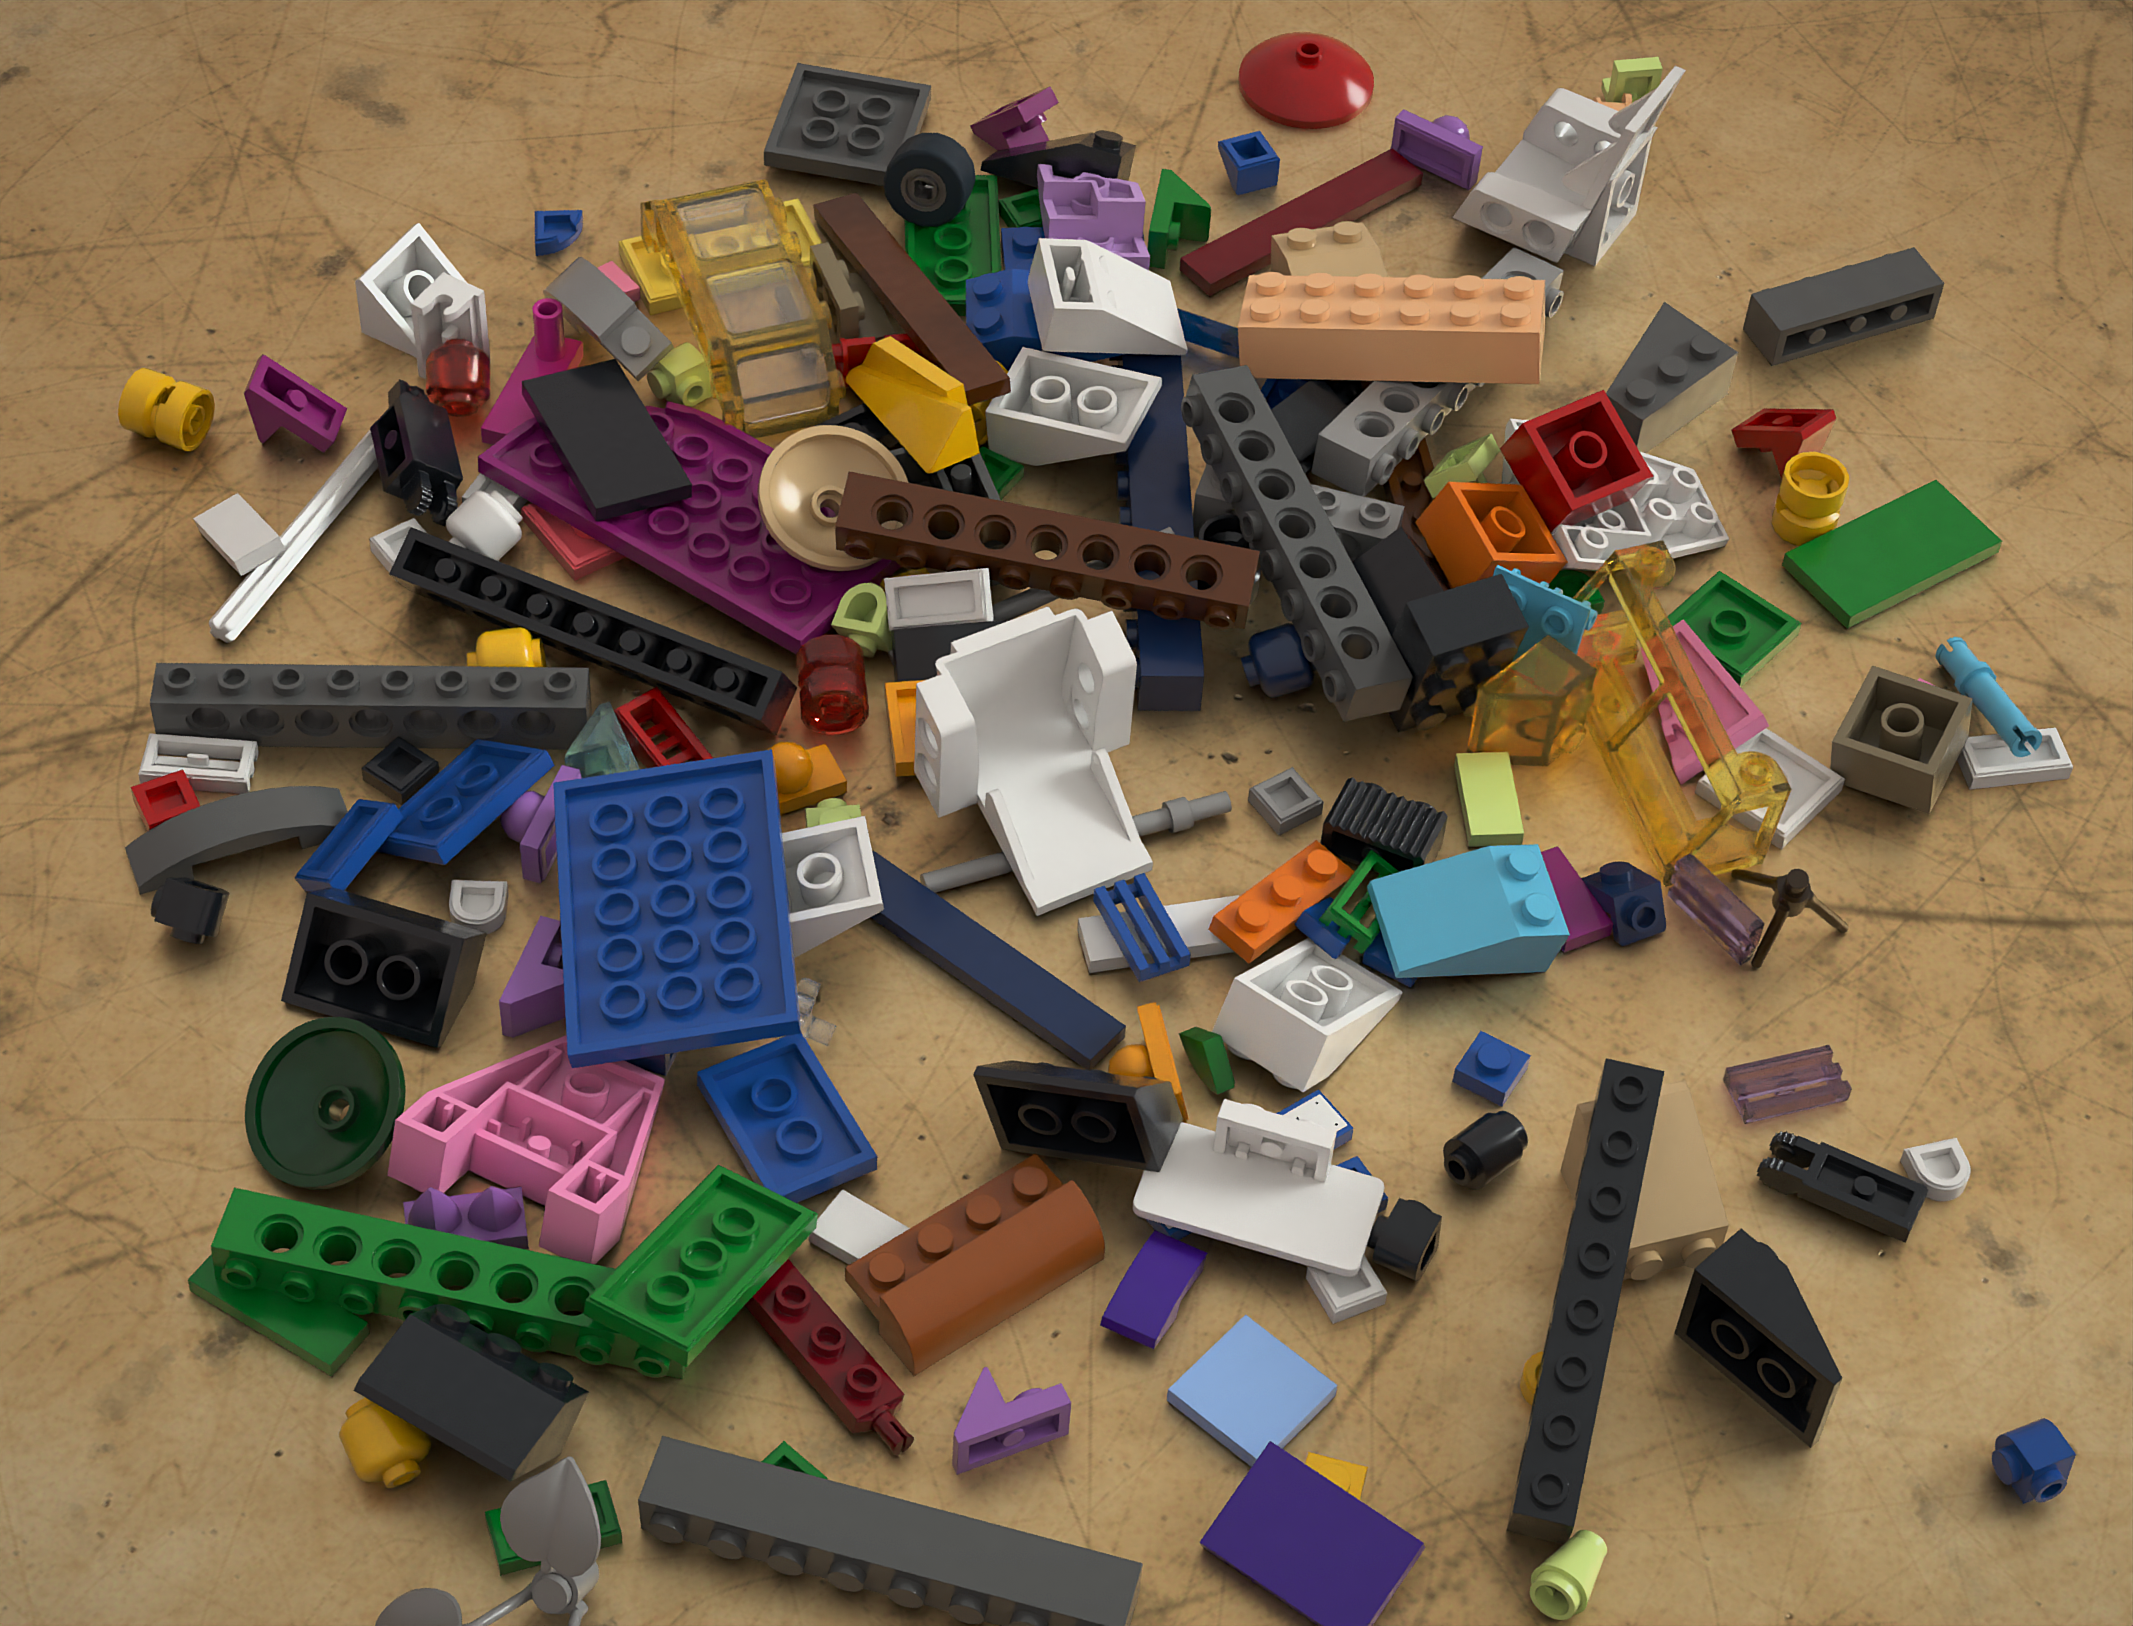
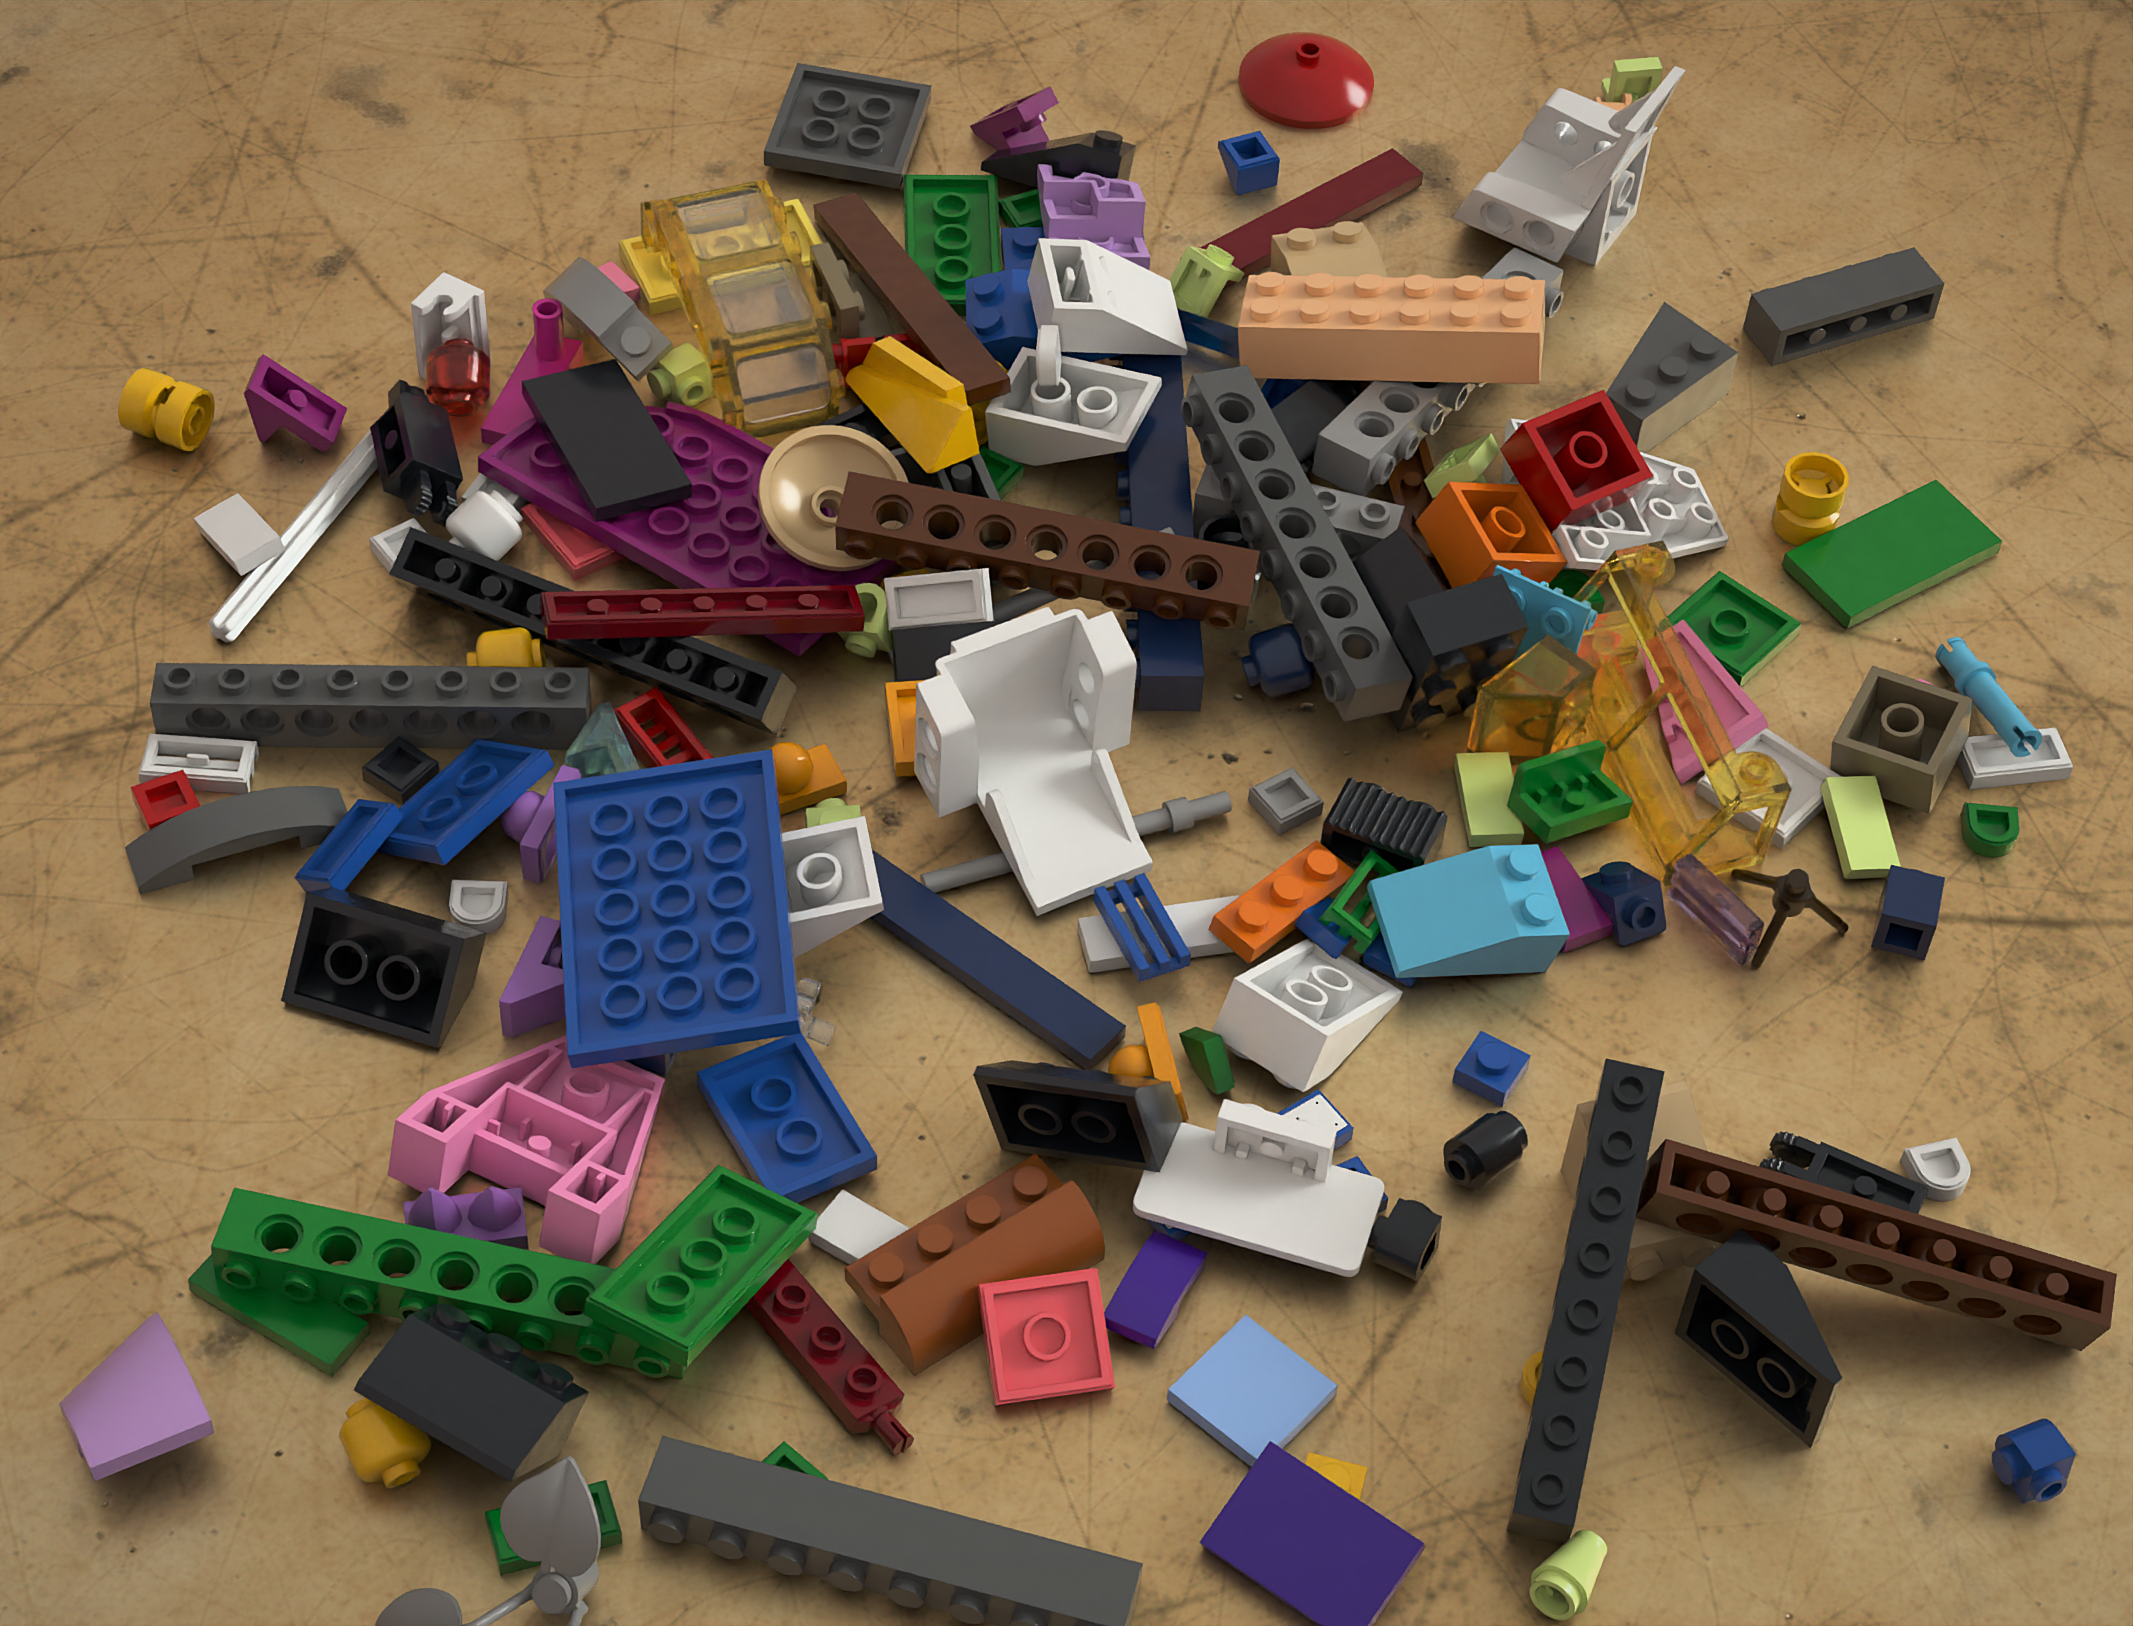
black plate [151,877,230,944] -> none
dark green dish [245,1017,406,1190] -> none
white slope [355,223,467,358] -> none
blue tile [535,210,583,256] -> none
clear red wheel [796,635,869,735] -> none
black wheel [883,133,976,227] -> none
medium lavender slope [952,1367,1071,1475] -> none
green slope [1147,169,1211,269] -> none
white tile [1306,1255,1387,1324] -> none
medium lavender tile [1391,109,1483,190] -> none
tile [1723,1045,1852,1124] -> none
red slope [1731,408,1837,480] -> none
none -> lavender slope [59,1312,214,1481]
none -> dark red tile [540,585,865,640]
none -> coral tile [977,1268,1115,1406]
none -> white tile [1036,325,1062,386]
none -> yellowish green bracket [1169,244,1245,322]
none -> green bracket [1507,740,1633,844]
none -> reddish brown brick [1636,1139,2117,1351]
none -> yellowish green tile [1820,776,1901,879]
none -> dark blue brick [1871,865,1945,960]
none -> green tile [1960,802,2020,858]

